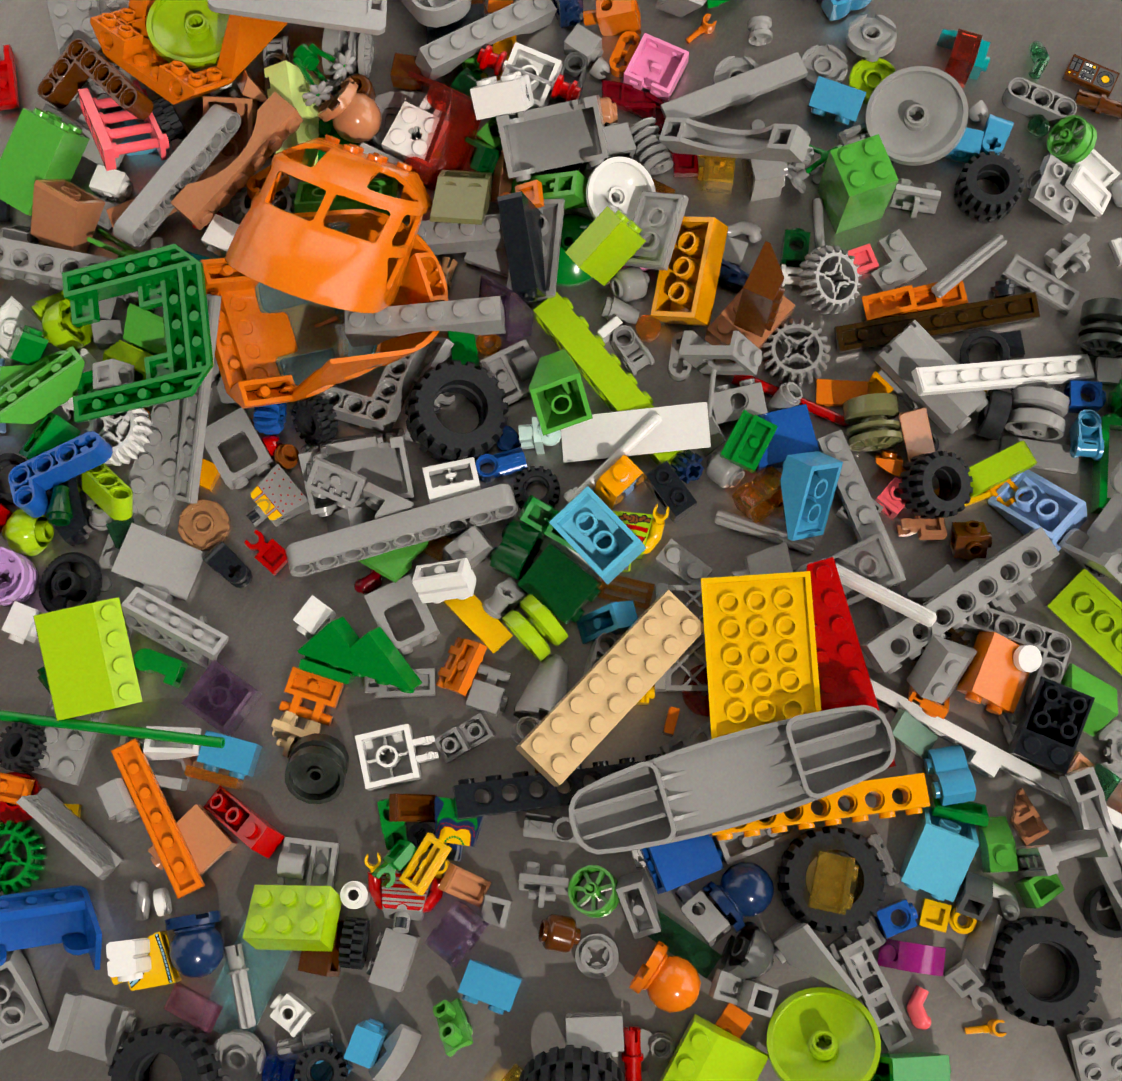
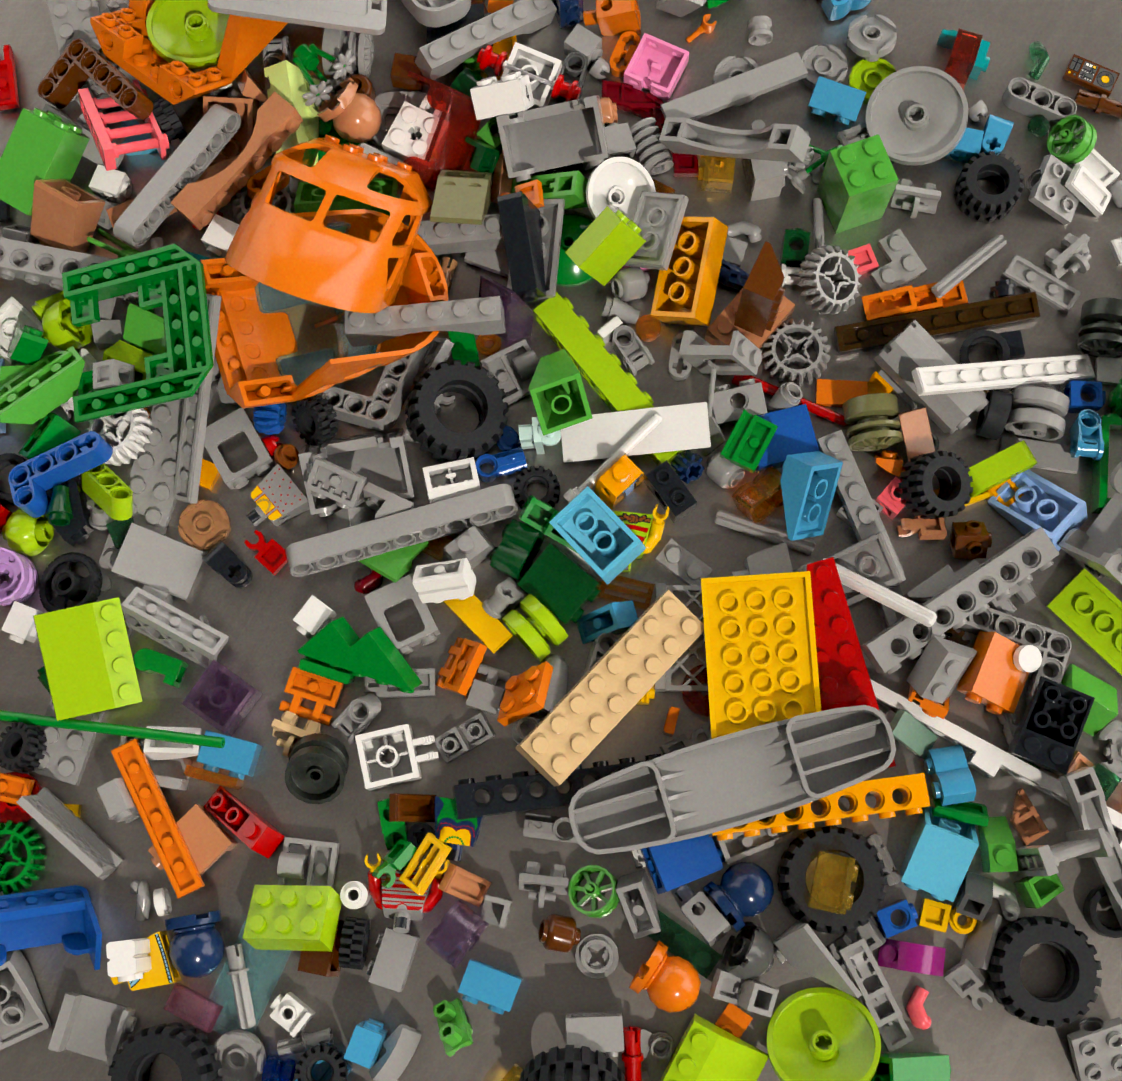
light orange hand [964,1019,1007,1037] -> none
none -> light grey piece [332,693,381,744]
none -> orange plate [497,661,554,727]

